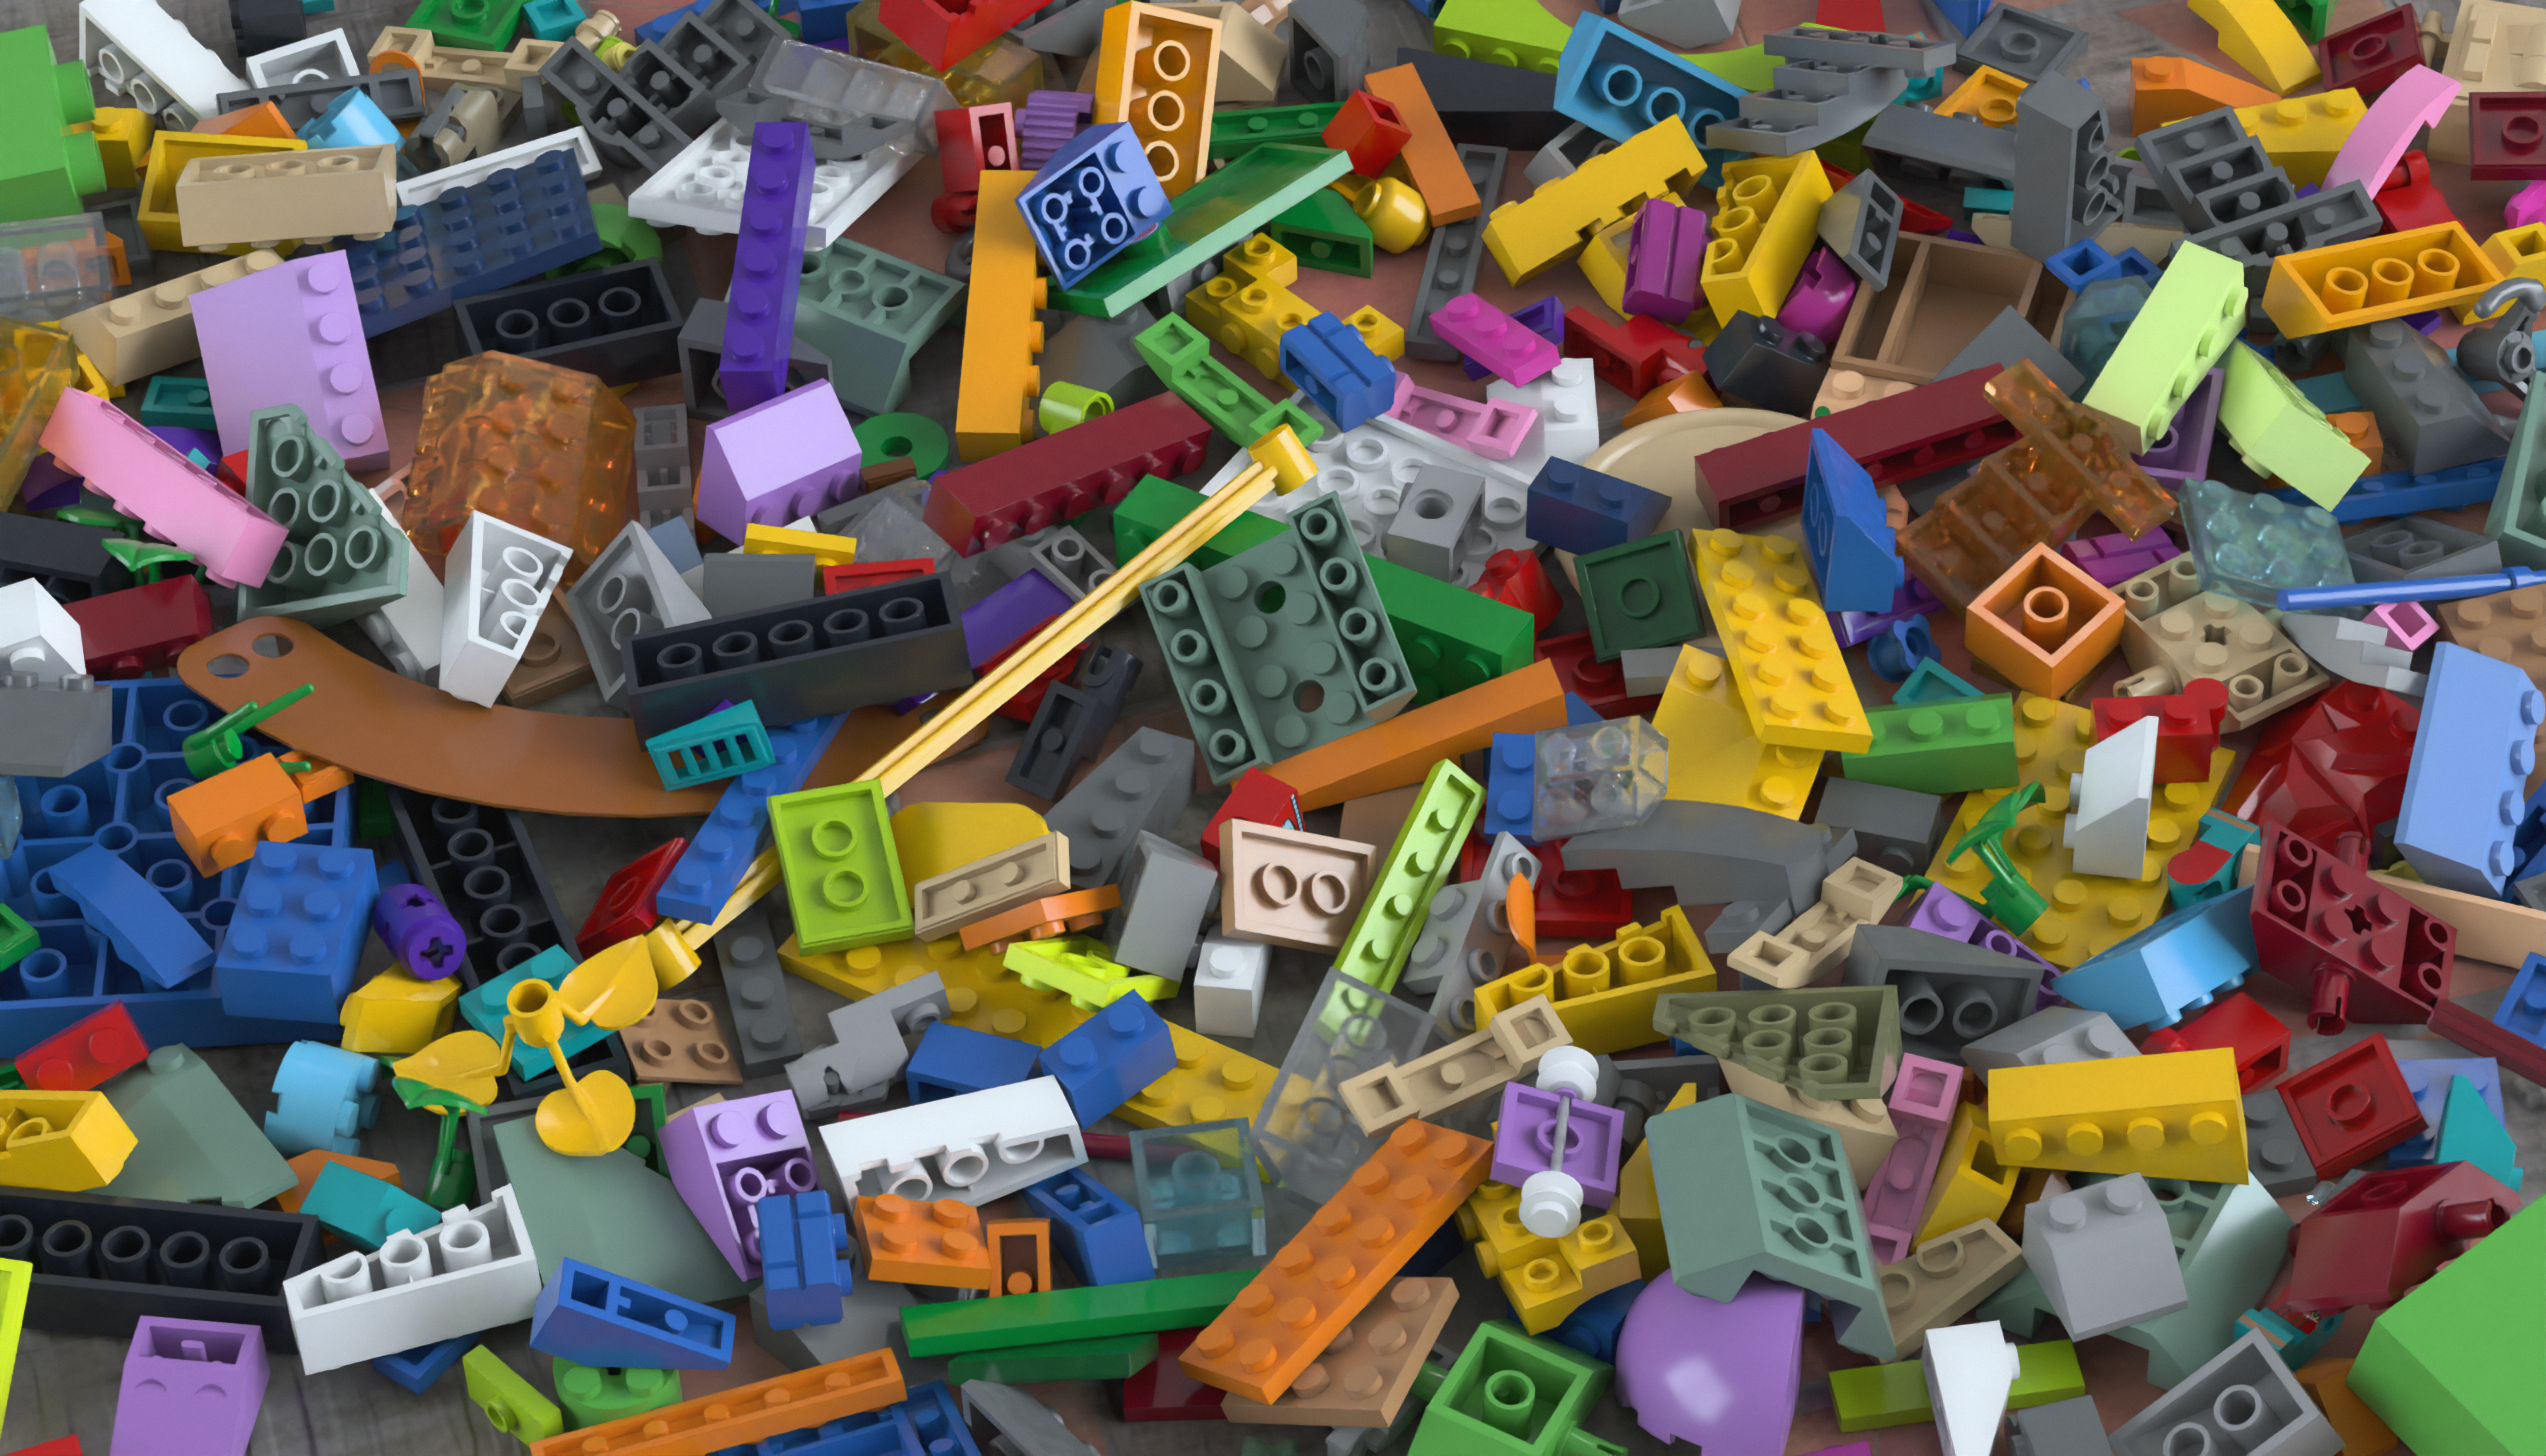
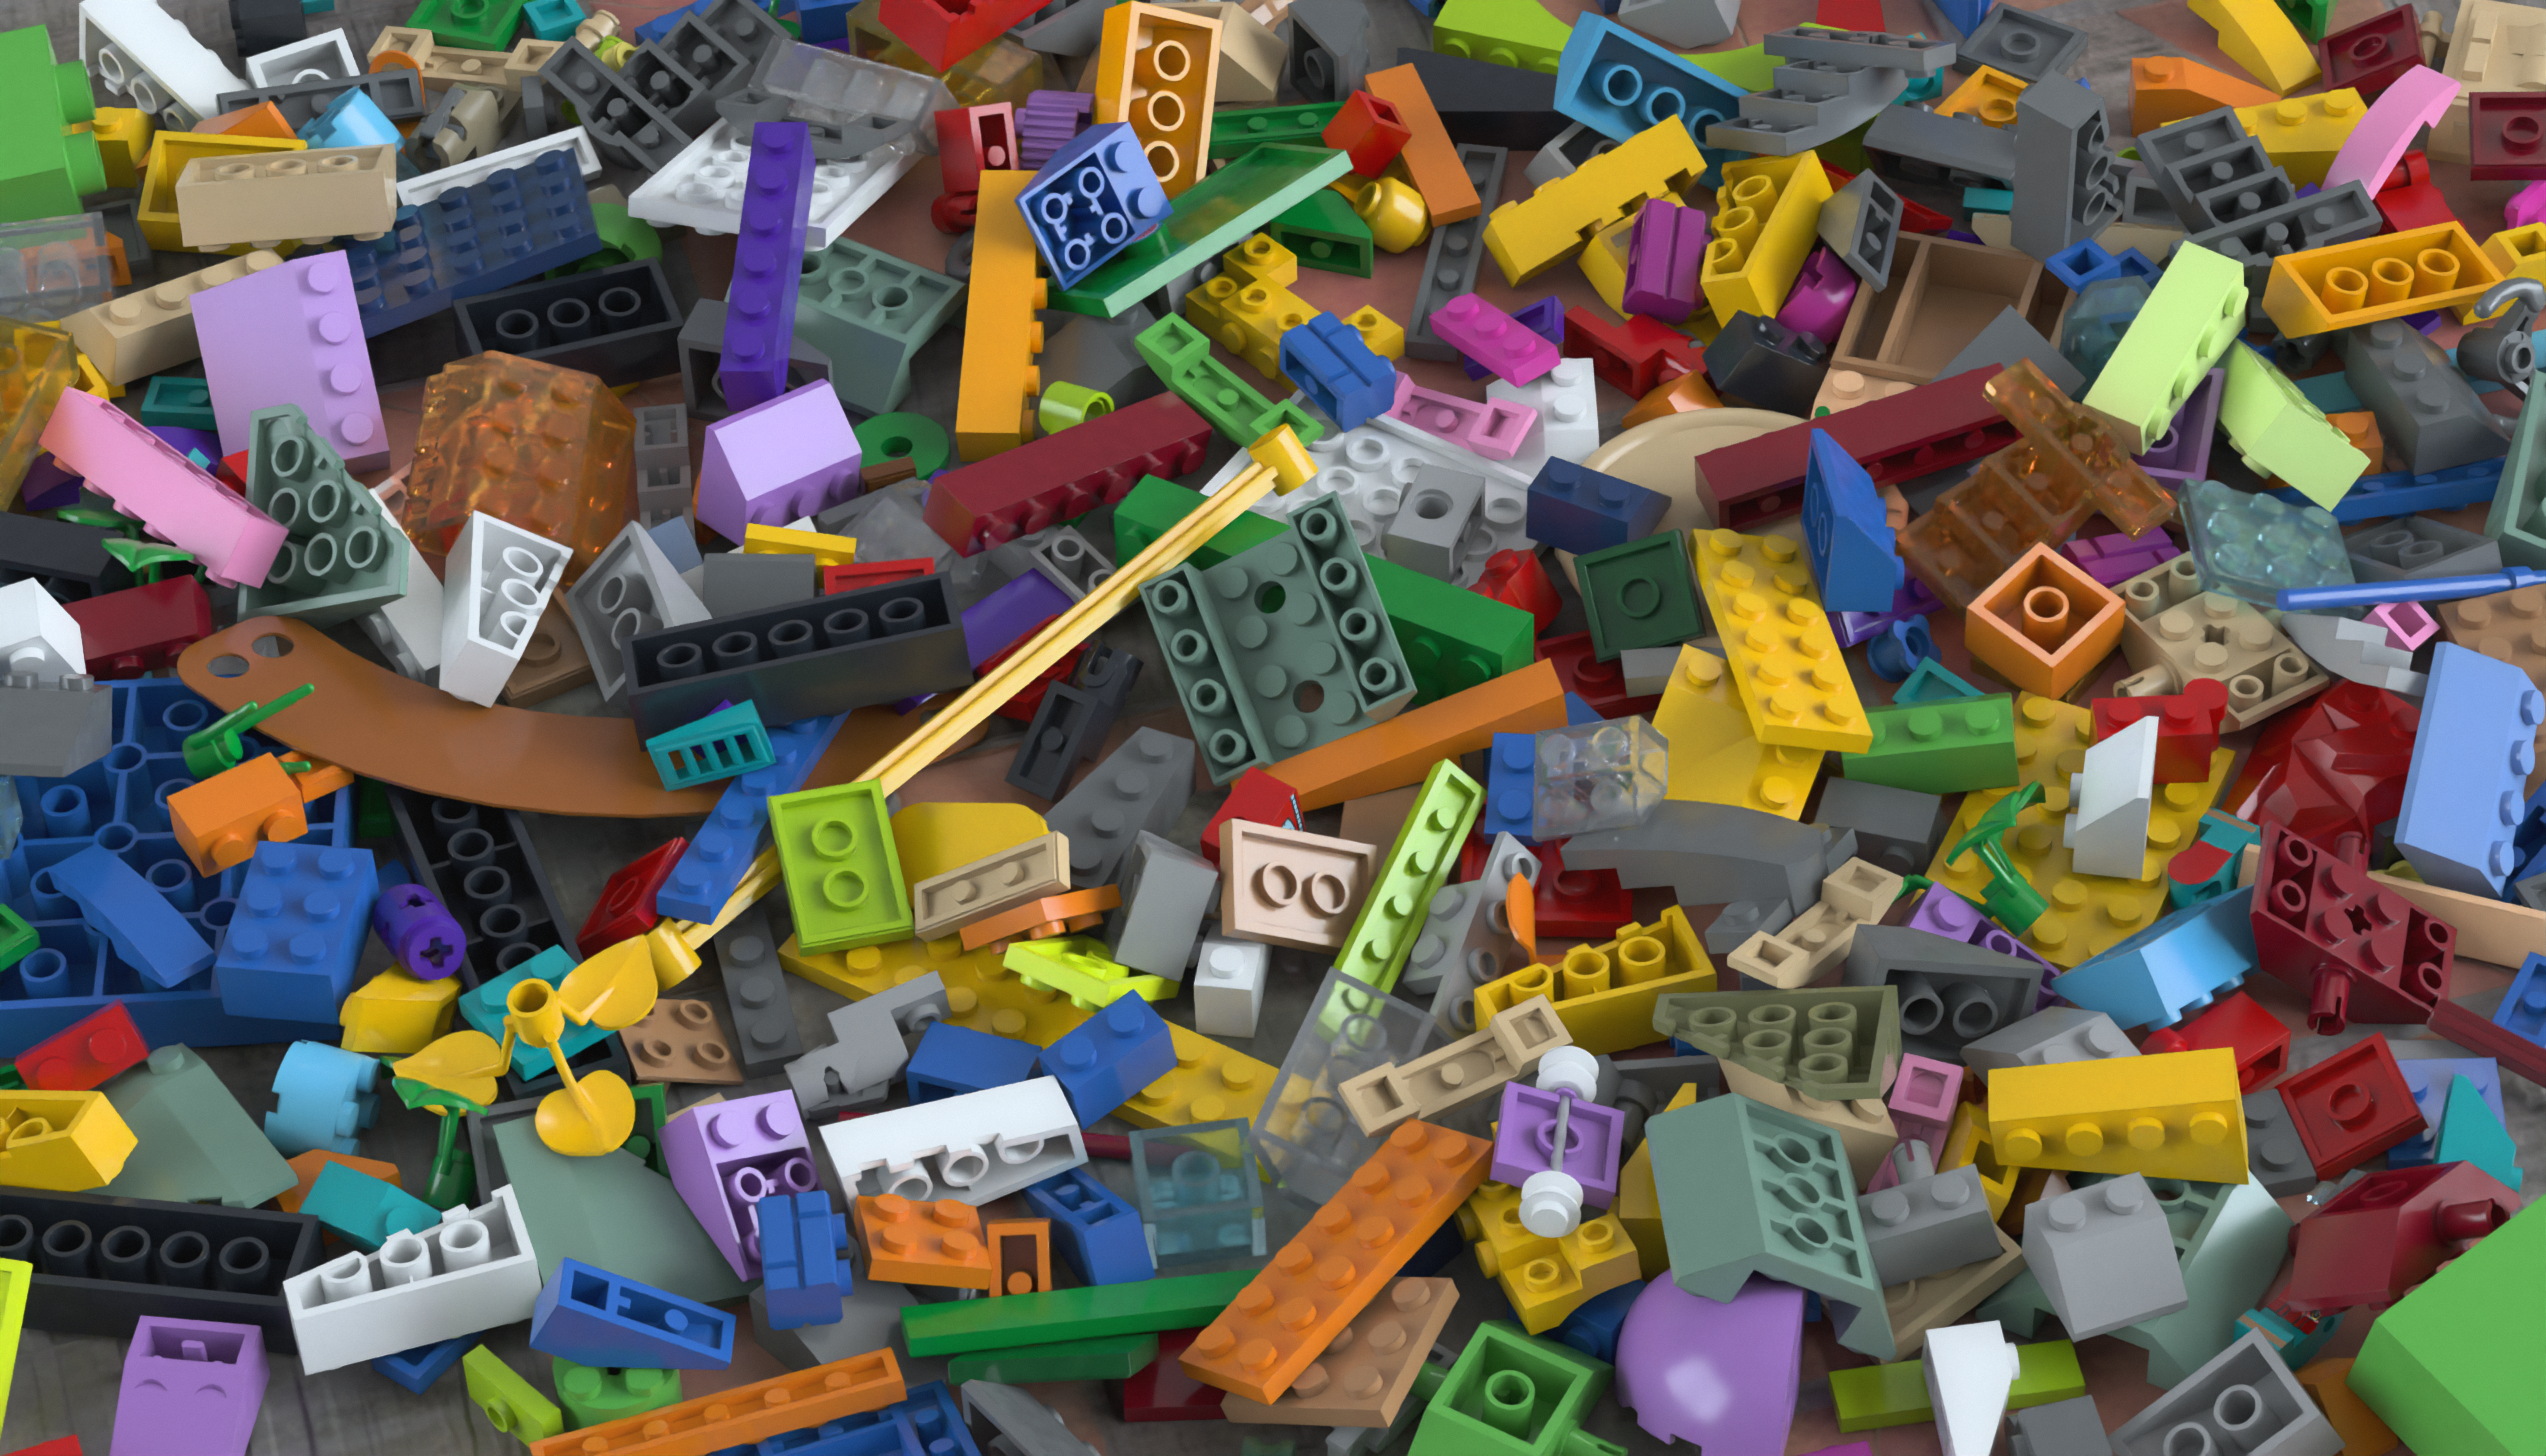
none -> light grey brick [1857,1140,2003,1288]

